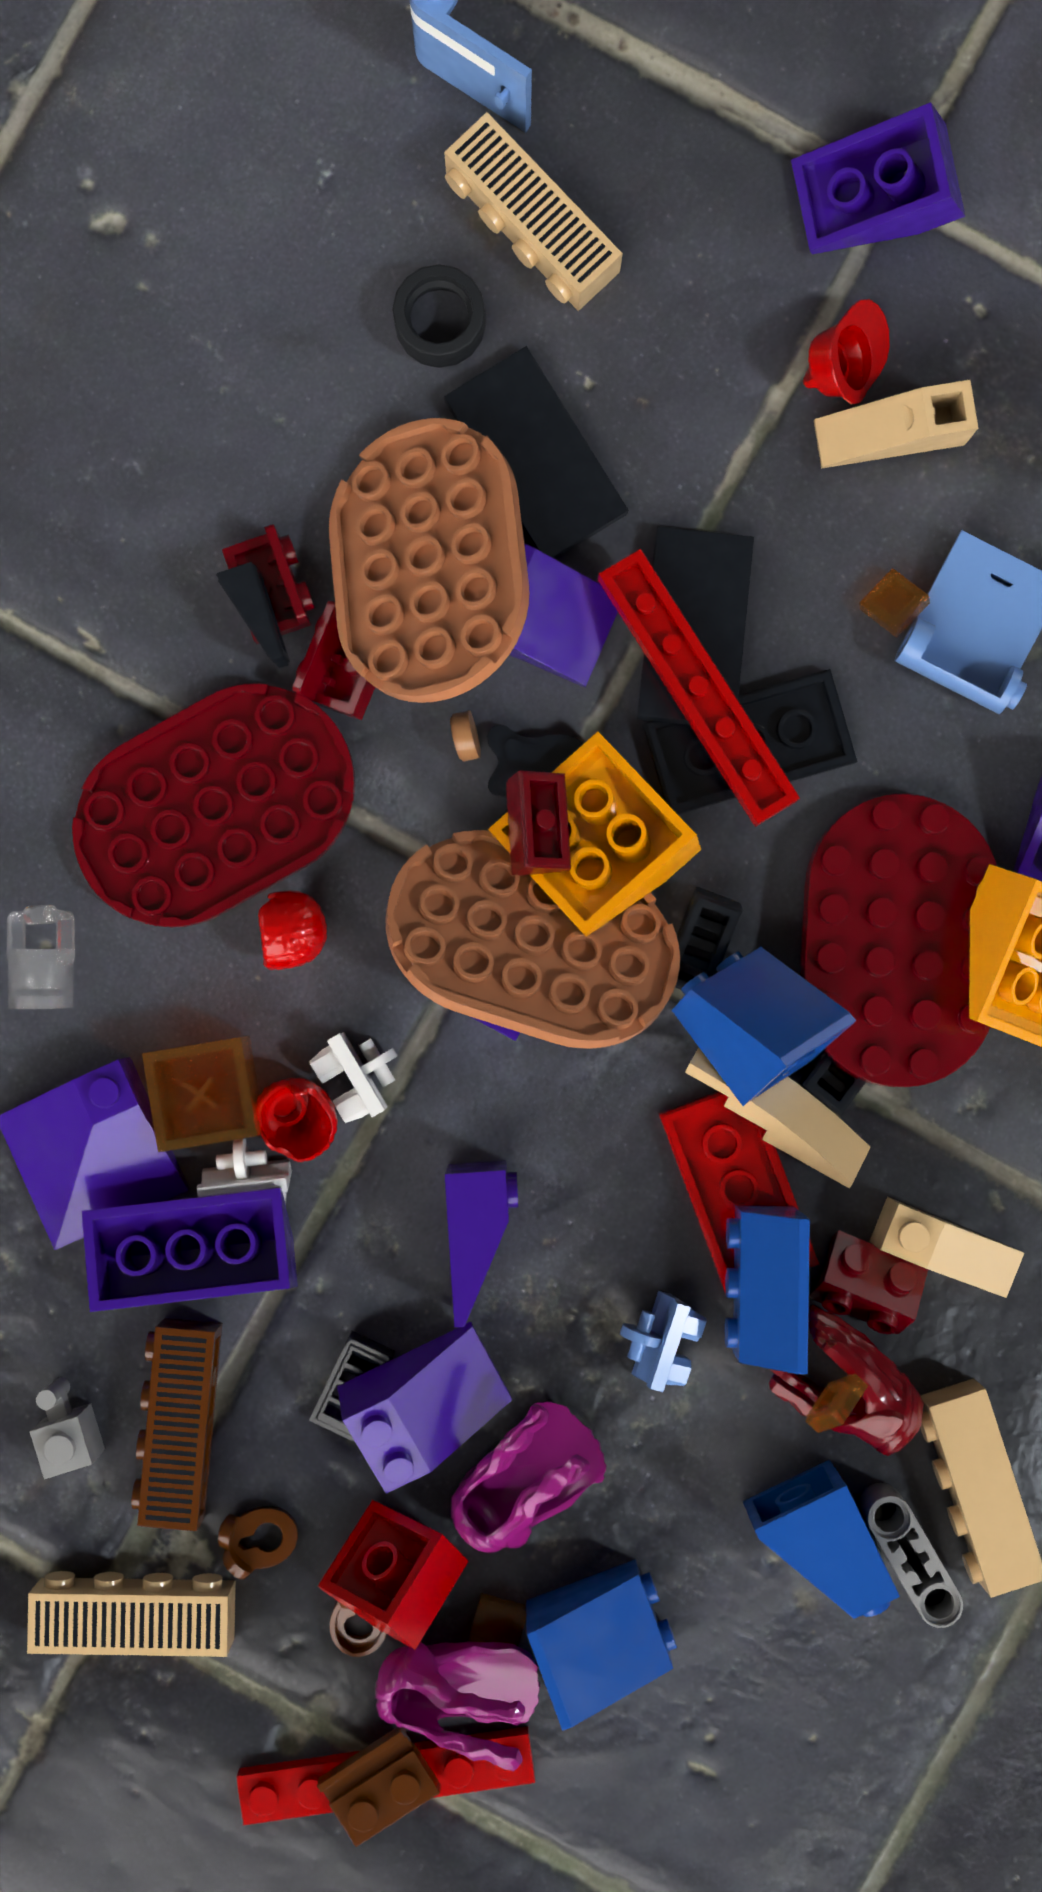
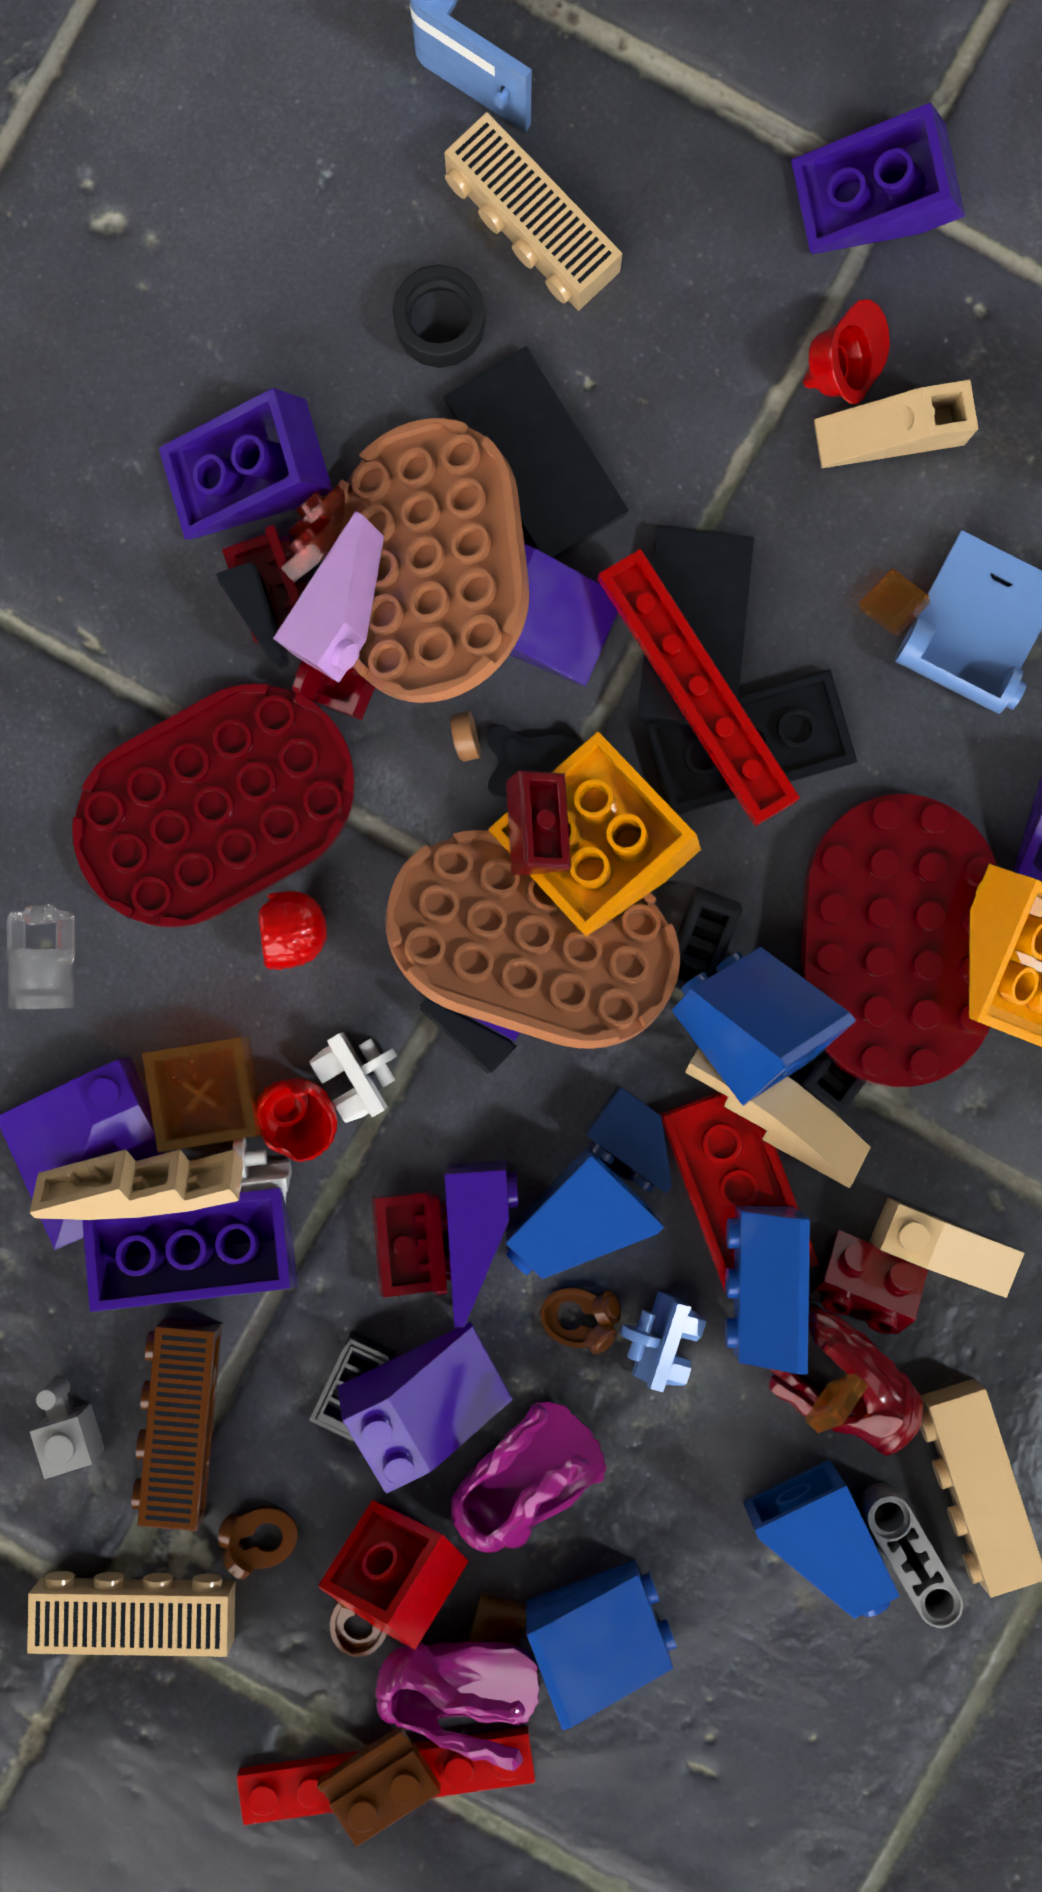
none -> tan slope [30,1149,244,1220]
none -> dark purple slope [159,388,333,540]
none -> lavender slope [273,511,384,683]
none -> clear red slope [281,485,345,583]
none -> dark red bracket [371,1191,451,1298]
none -> black slope [419,998,517,1074]
none -> blue slope [506,1146,664,1279]
none -> reddish brown piece [541,1287,621,1355]
none -> dark blue slope [584,1084,672,1194]

